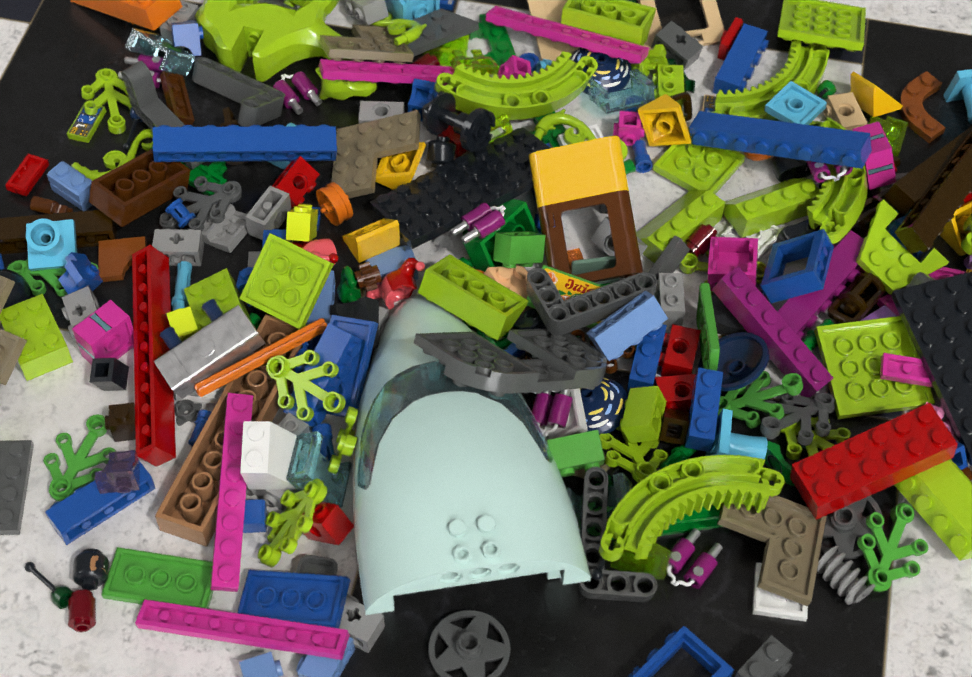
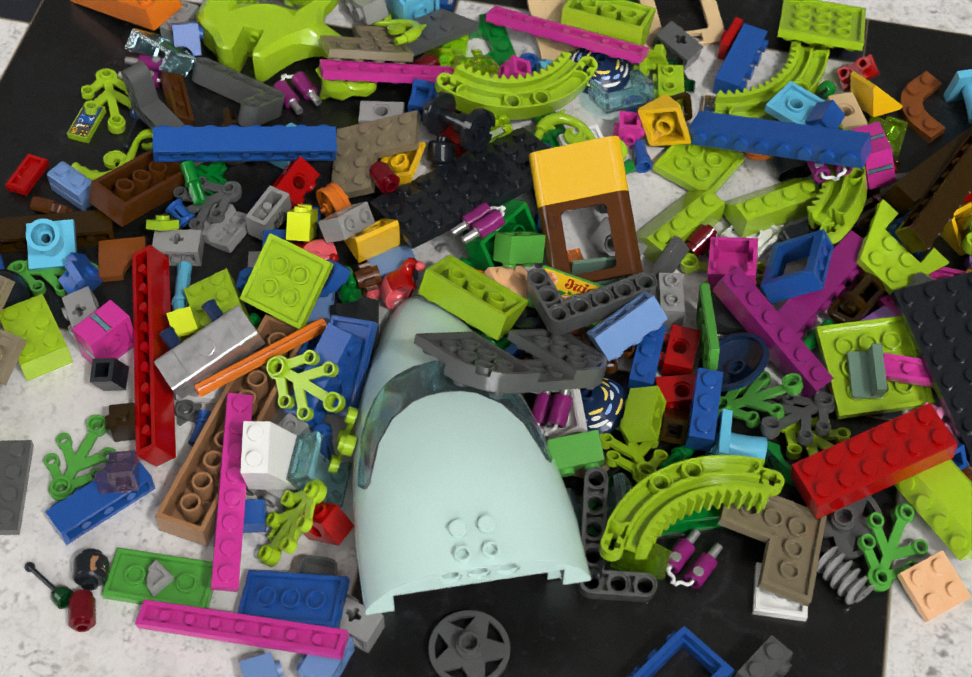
none -> lime plate [146,215,179,231]
none -> light grey tile [147,559,174,597]
none -> green axle [180,160,206,206]
none -> light grey brick [318,201,375,244]
none -> blue rock [319,258,351,297]
none -> dark red brick [369,161,400,193]
none -> blue brick [805,100,846,129]
none -> red hips [836,54,880,91]
none -> sand green panel [847,344,887,399]
none -> light nougat plate [897,550,971,622]

